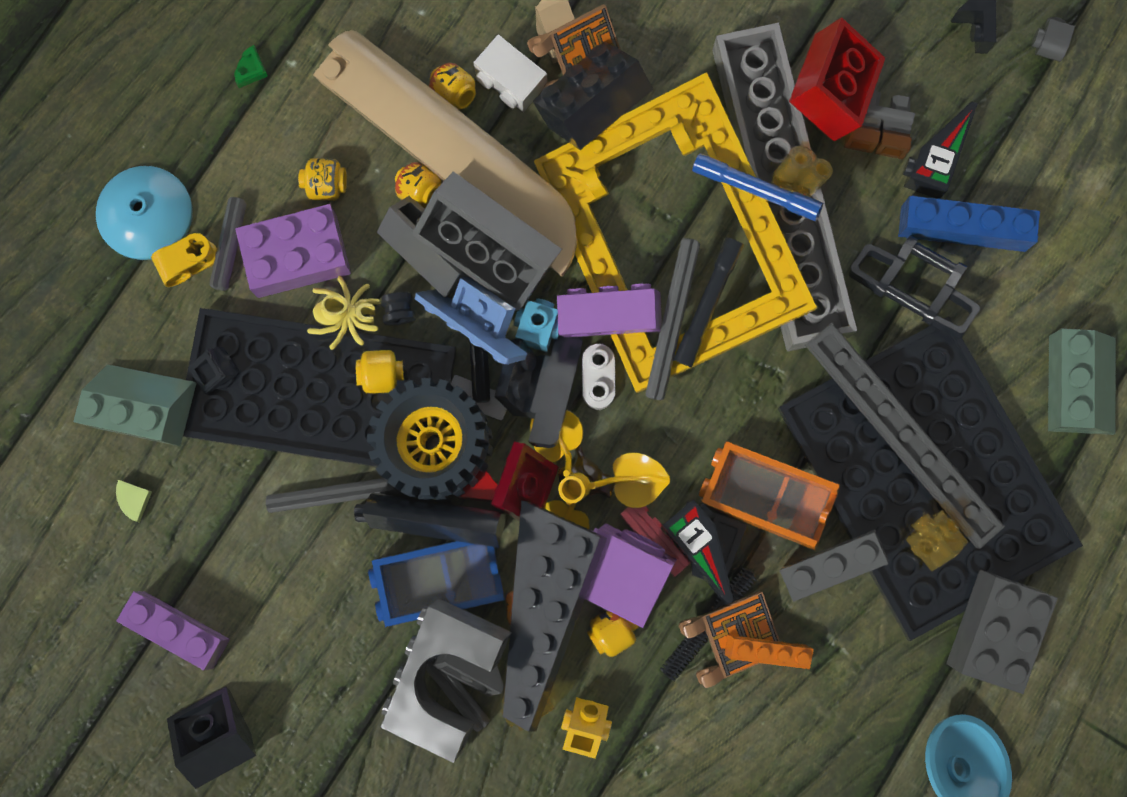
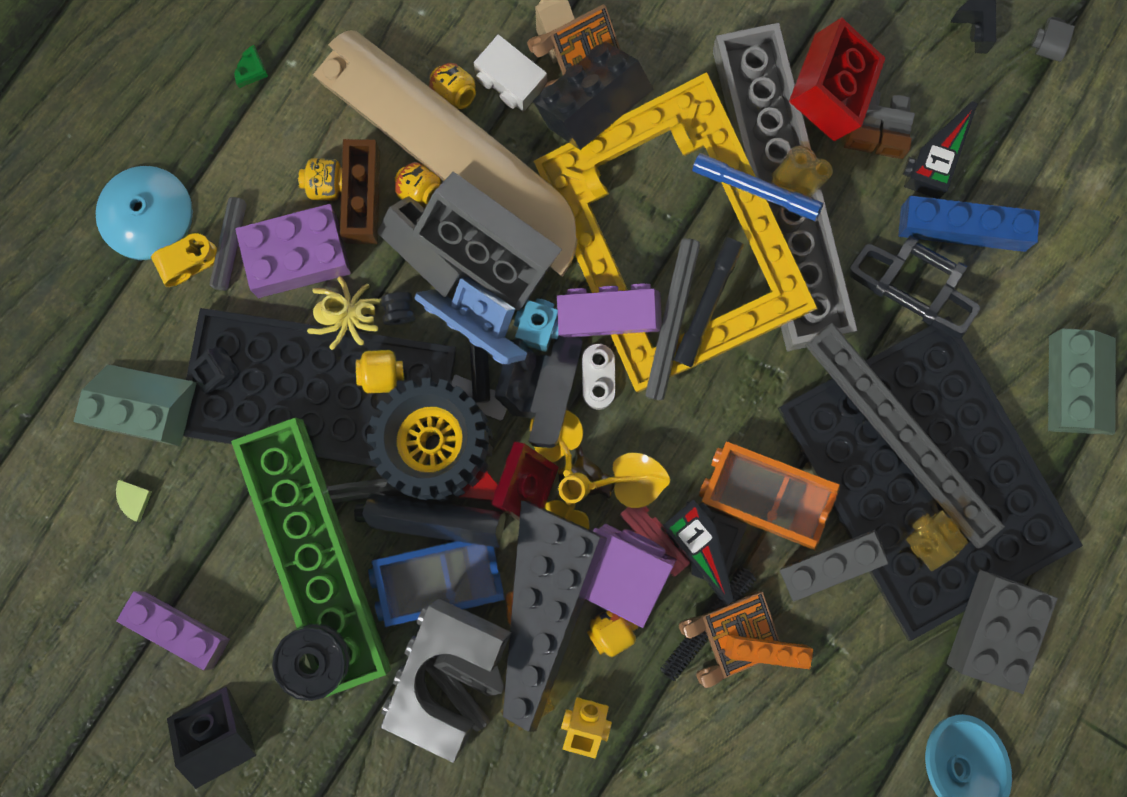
none -> bright green brick [231,418,391,698]
none -> black wheel [272,623,351,701]
none -> reddish brown brick [340,139,380,244]

